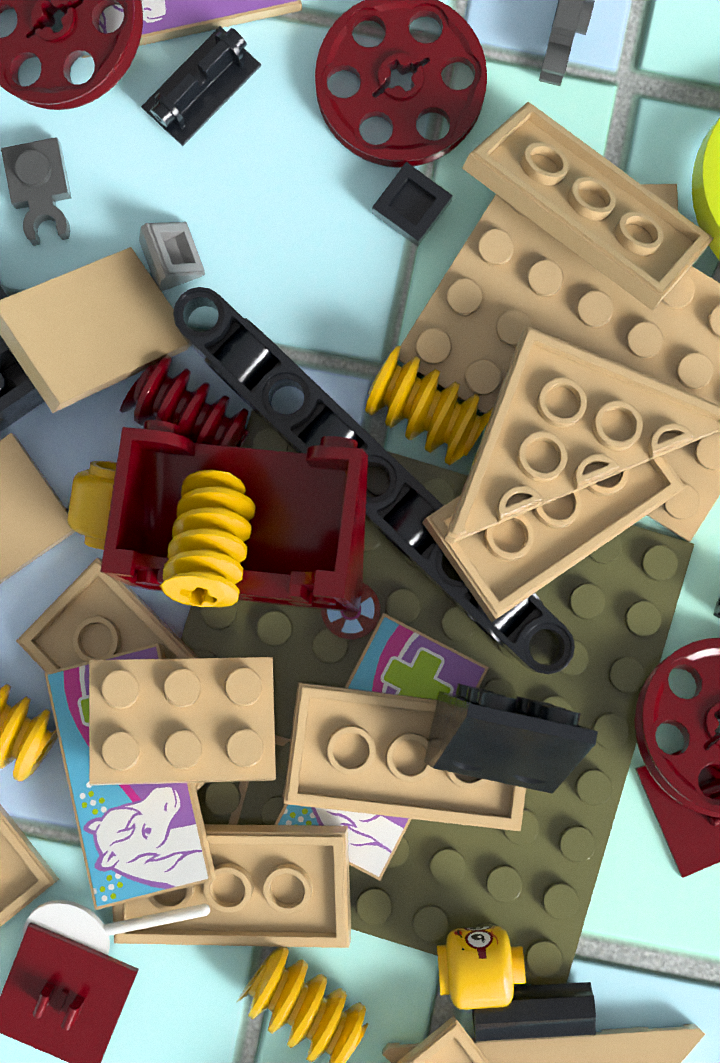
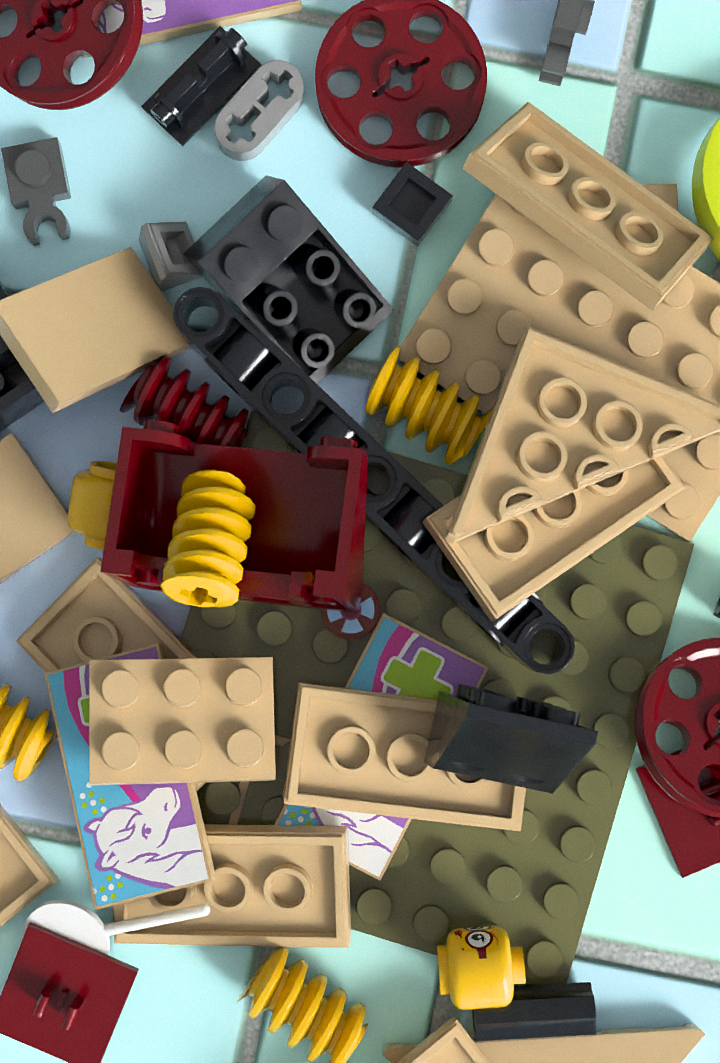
none -> black slope [183,175,394,384]
none -> light grey beam [214,60,305,161]

